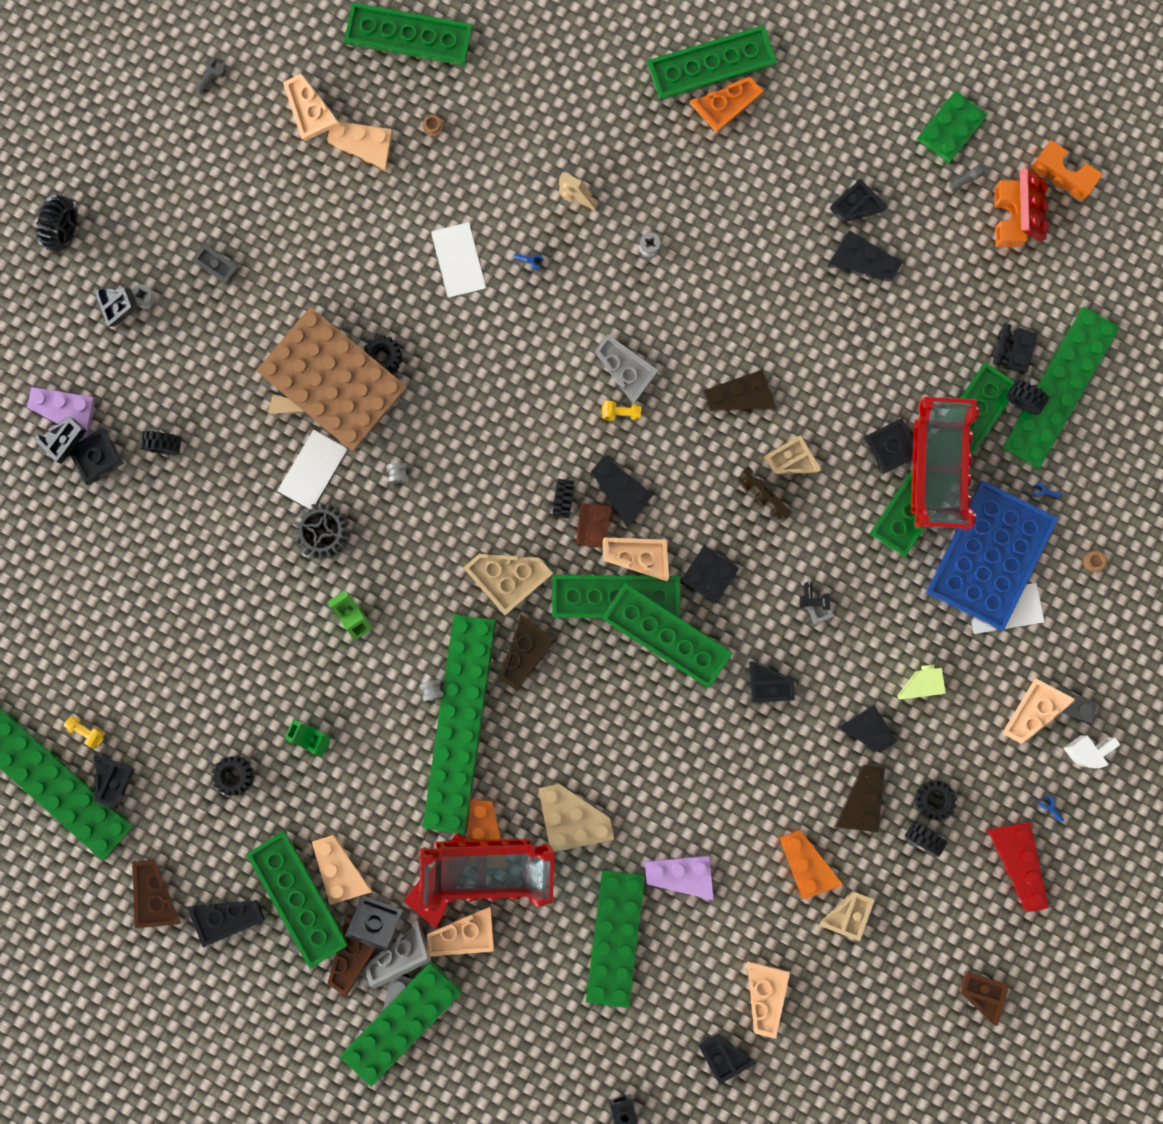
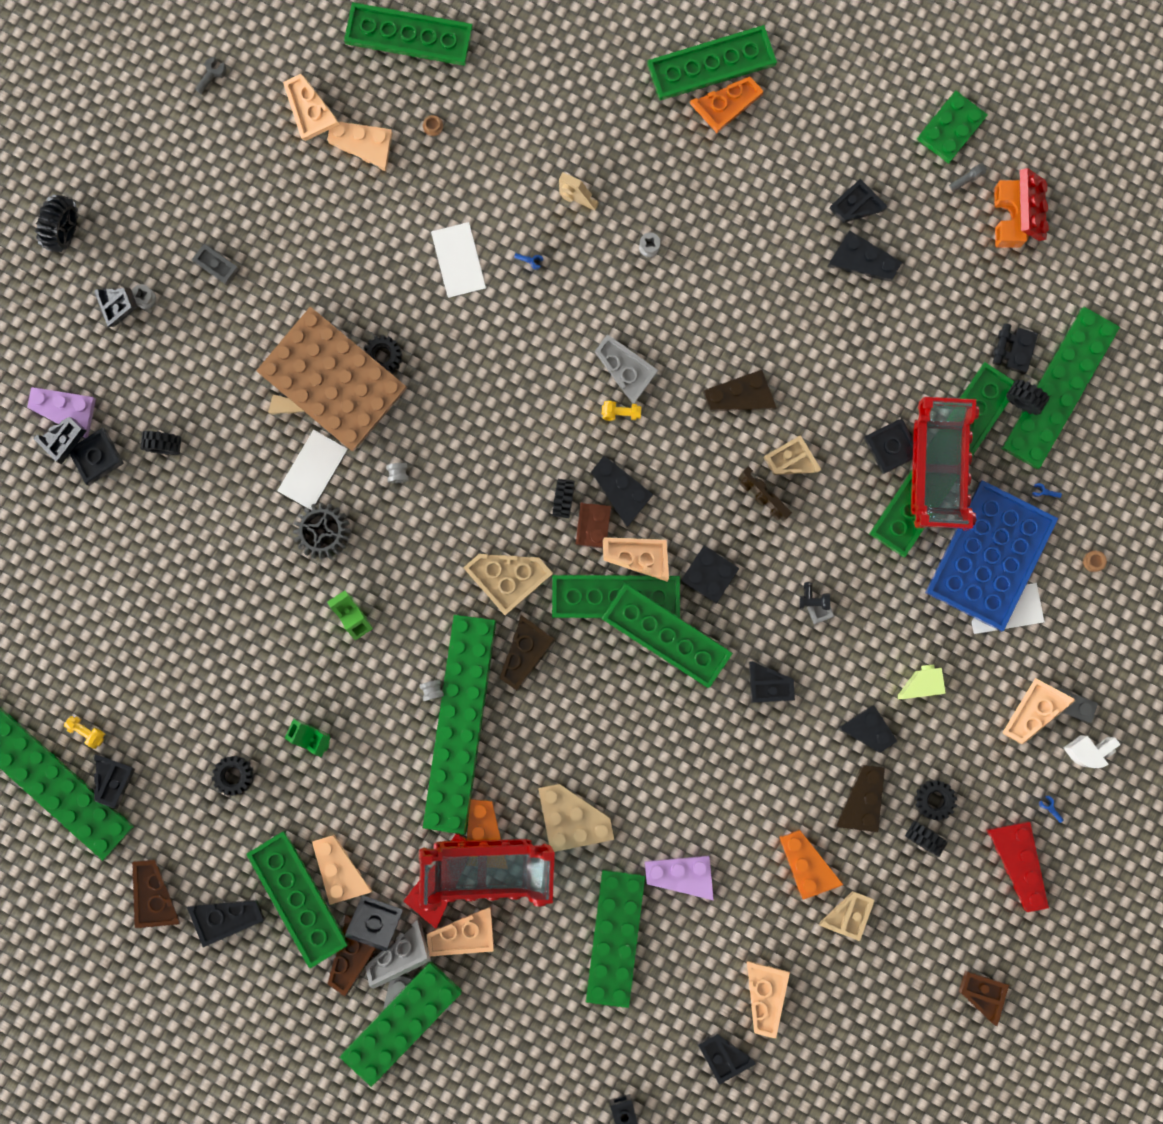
orange arch [1031,140,1103,201] -> none

